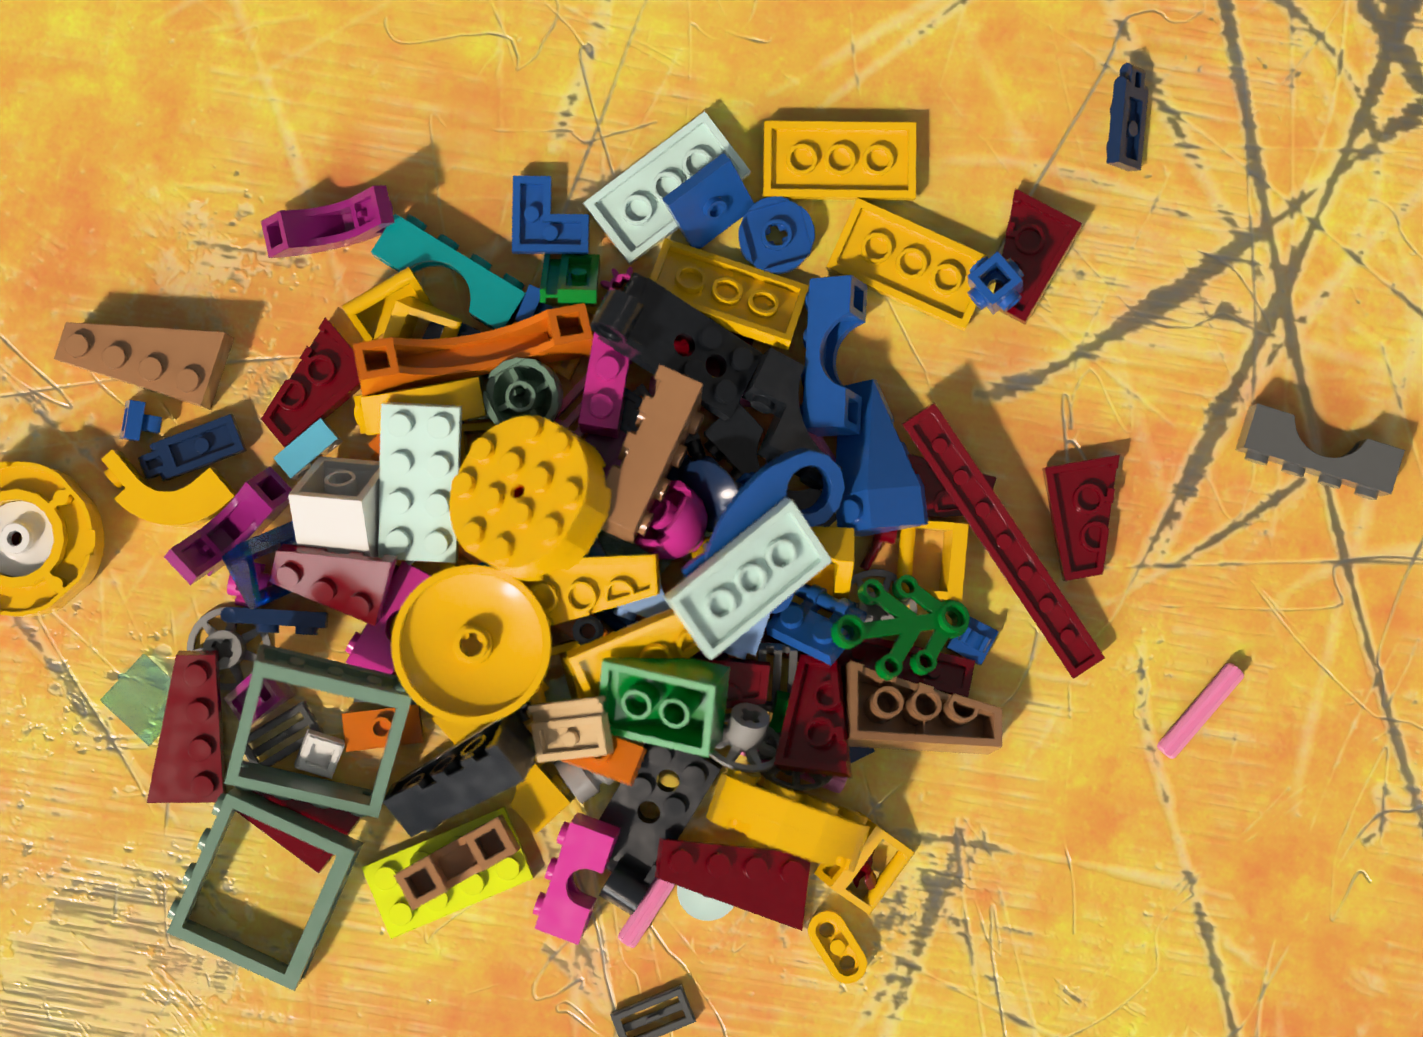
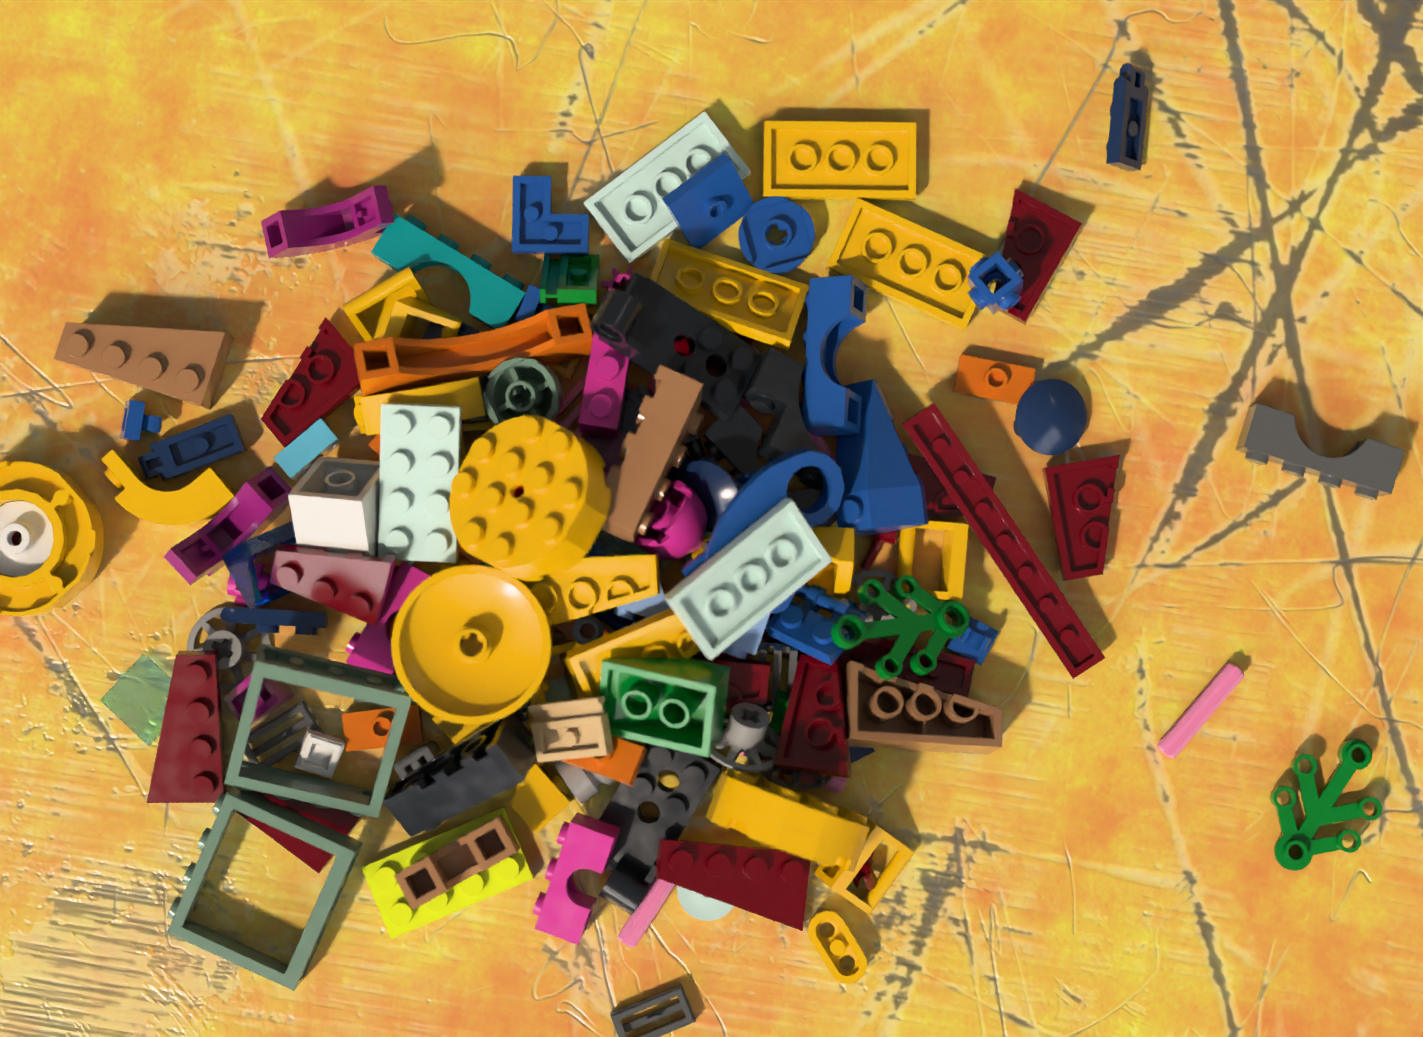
none -> dark grey tile [394,740,442,779]
none -> orange plate [953,354,1036,405]
none -> dark blue dish [1013,379,1087,455]
none -> green plant [1270,739,1382,871]

